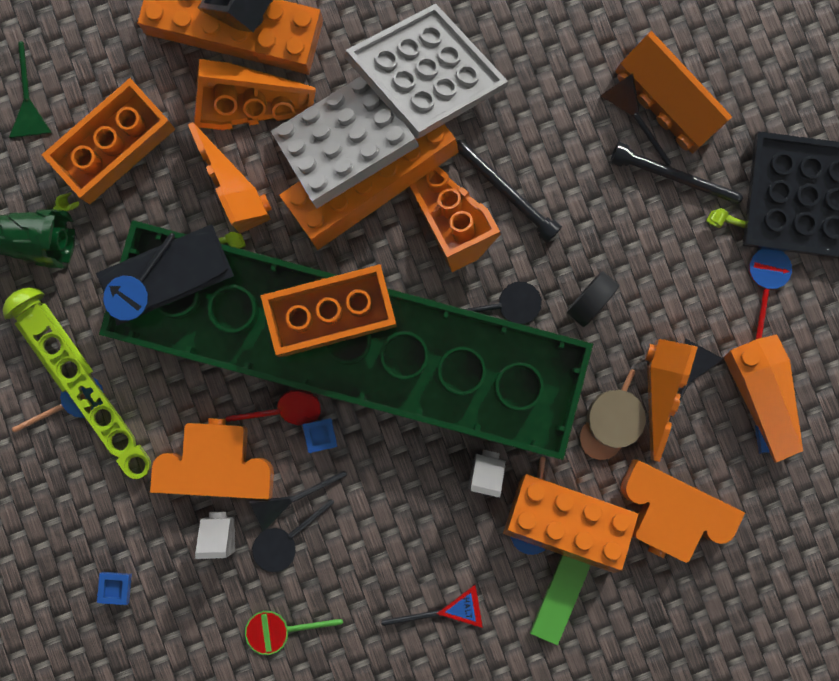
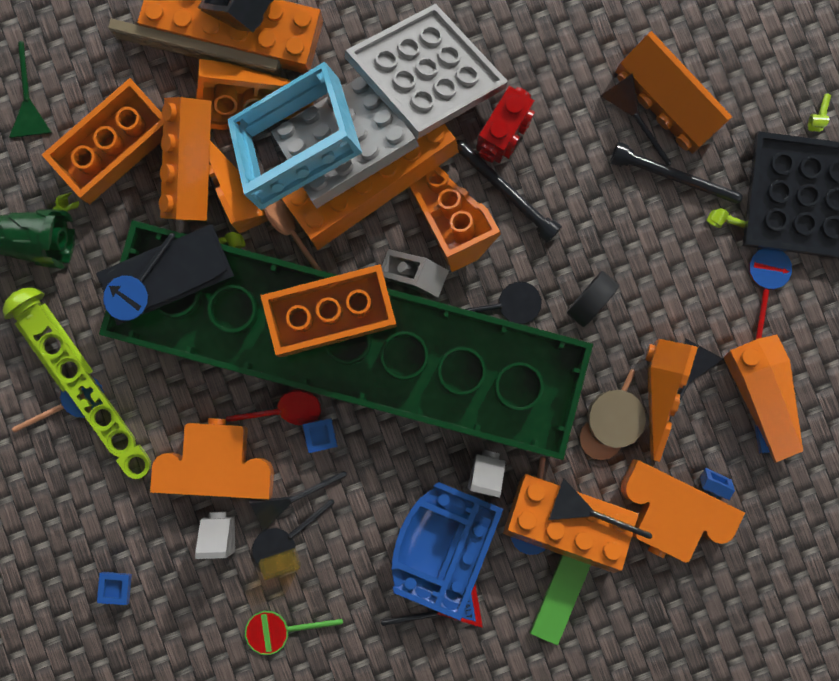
none -> dark tan tile [108,18,282,77]
none -> orange slope [159,97,212,221]
none -> medium azure window [227,62,362,210]
none -> clear yellow piece [259,548,301,581]
none -> nougat piece [264,200,322,271]
none -> light grey slope [381,249,449,297]
none -> blue slope [391,482,504,621]
none -> red brick [476,85,535,164]
none -> black piece [549,478,652,539]
none -> blue plate [700,468,735,501]
none -> lime hand [808,94,831,132]

